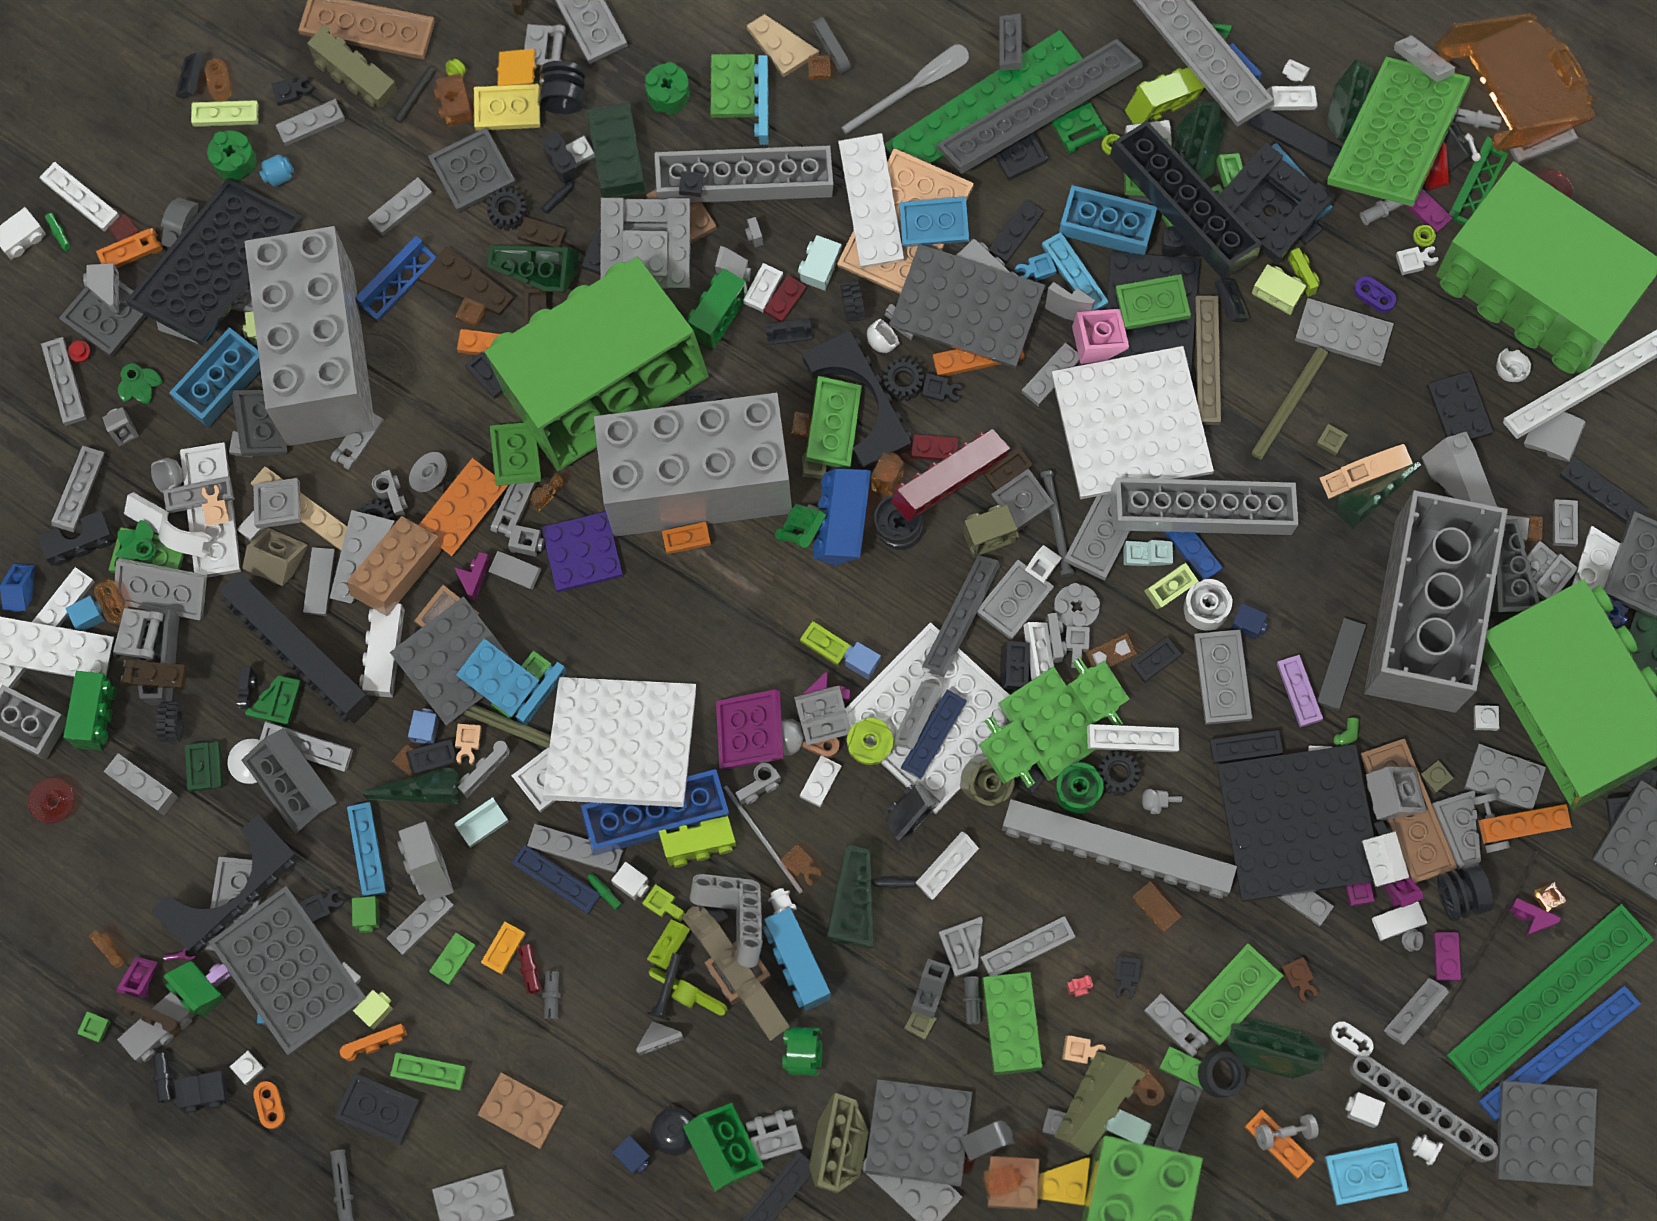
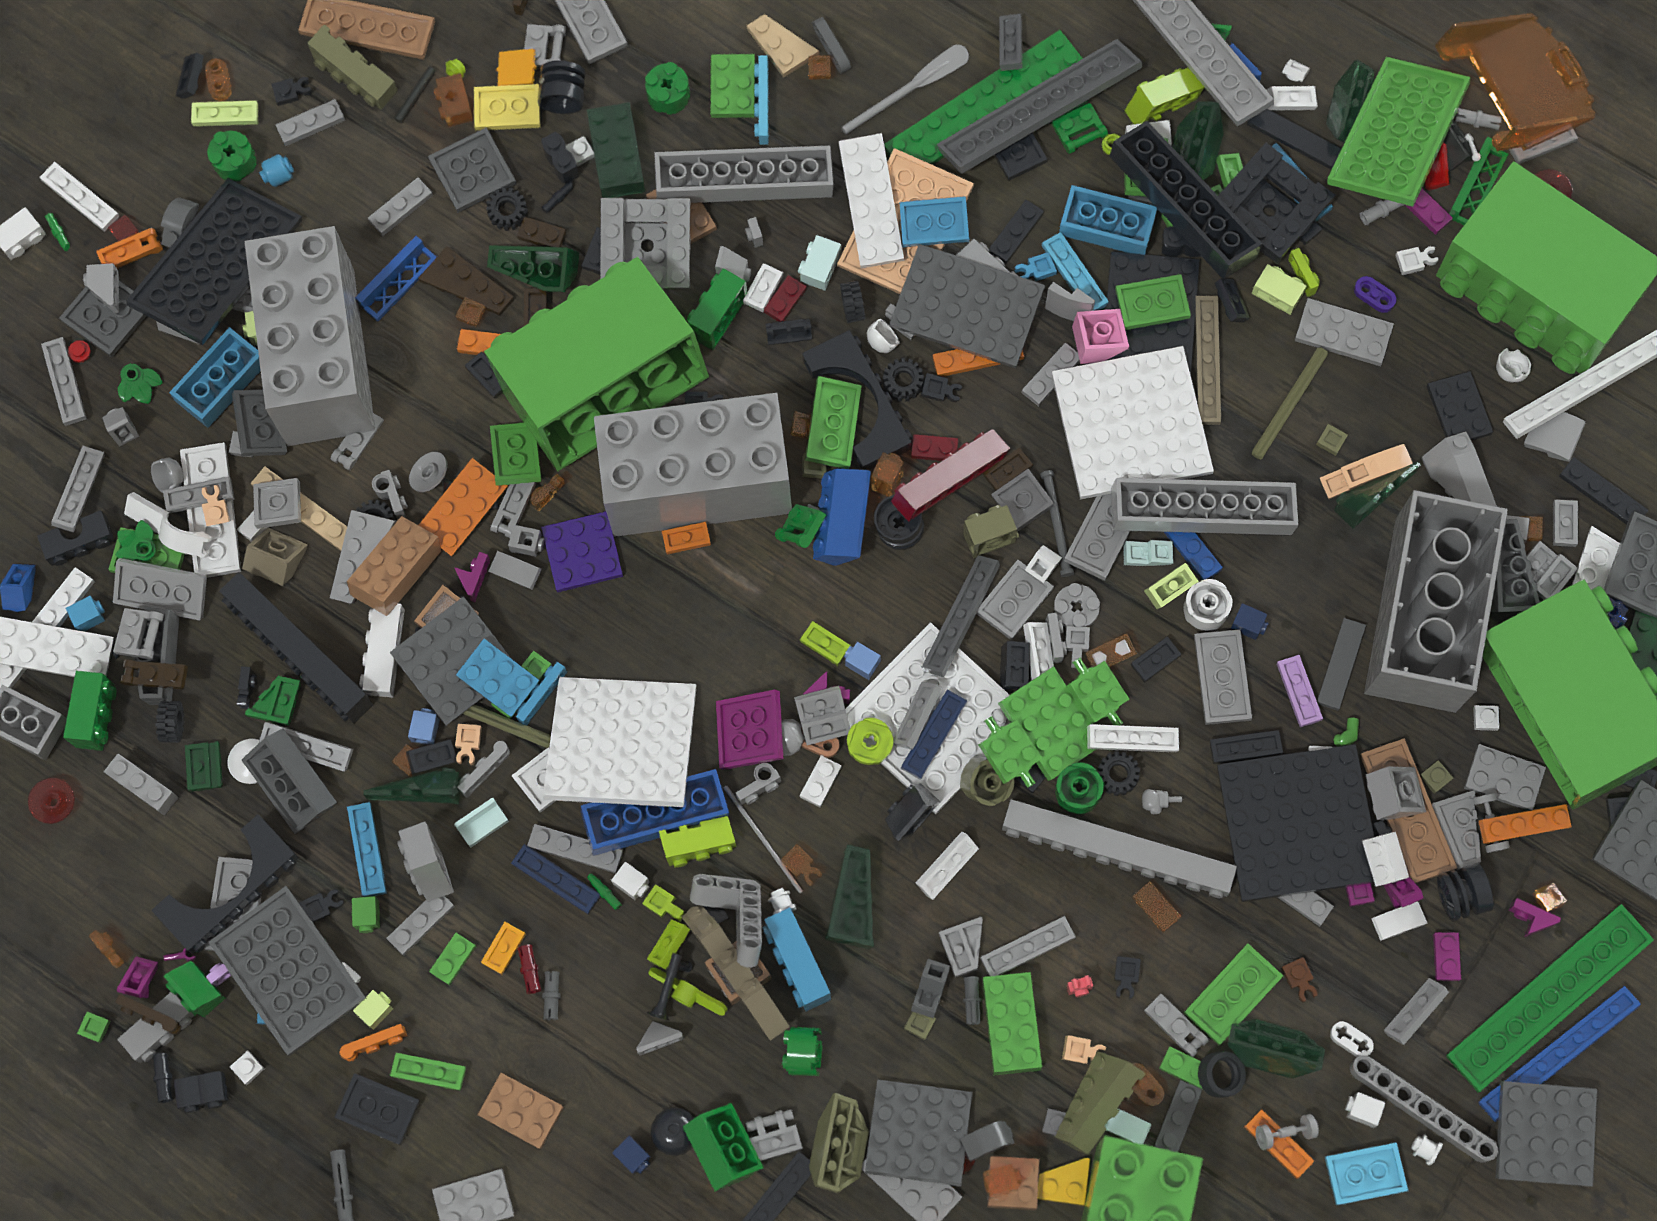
clear orange plate [94,579,128,624] -> none
orange plate [254,1081,285,1129] -> none
light grey tile [303,547,336,616] -> none
light grey plate [622,230,667,277] -> none
black plate [679,171,704,197] -> none
black piece [870,877,916,889] -> none
light grey plate [1394,35,1455,83] -> none
light grey plate [1402,928,1423,952] -> none
lime plate [1413,225,1436,247] -> none

